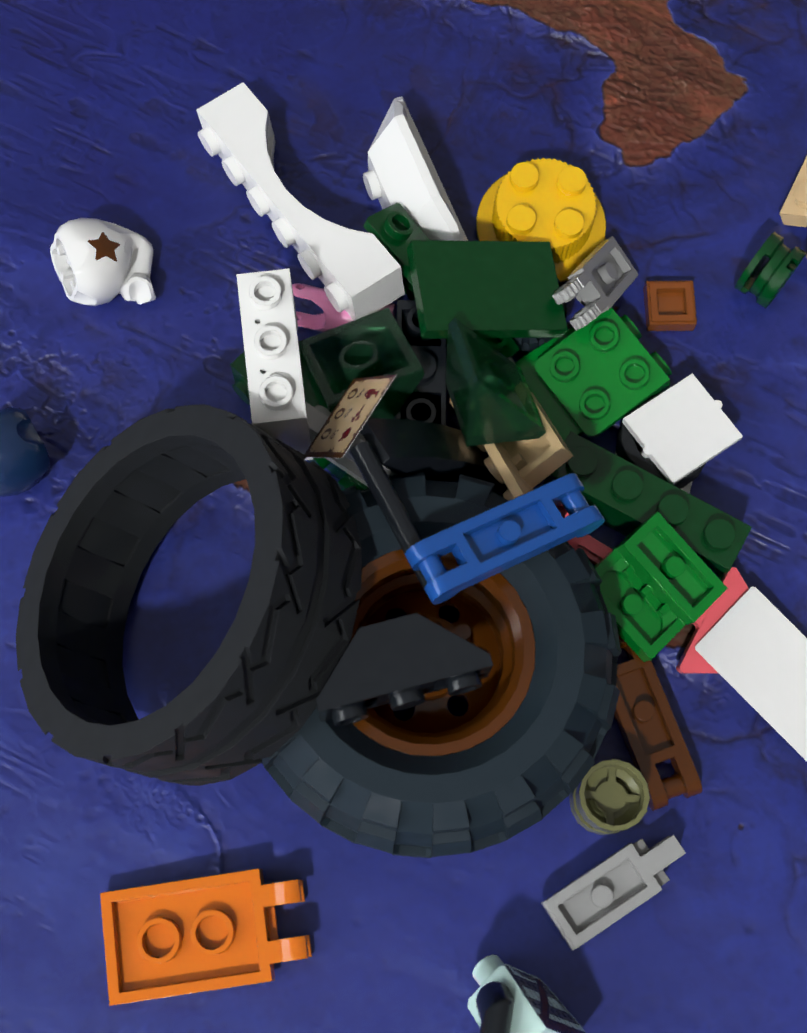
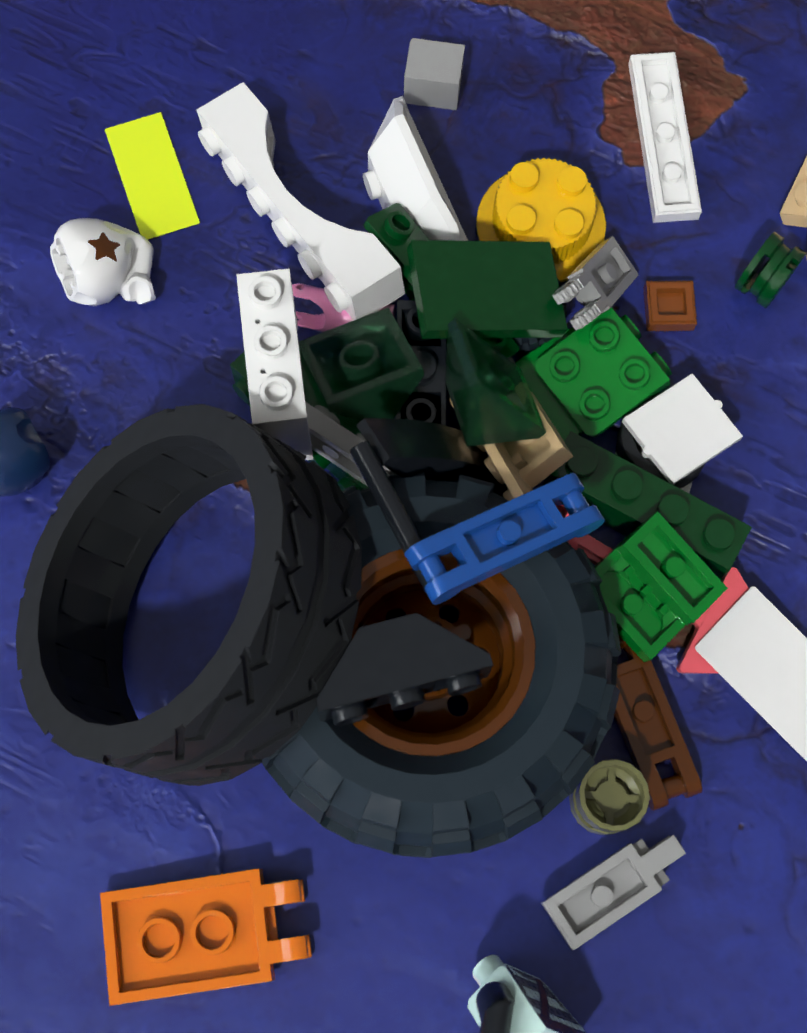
tan sticker [304,375,396,458] -> none
none -> neon yellow sticker [105,112,200,240]
none -> light grey panel [404,38,465,110]
none -> white tile [628,52,702,223]

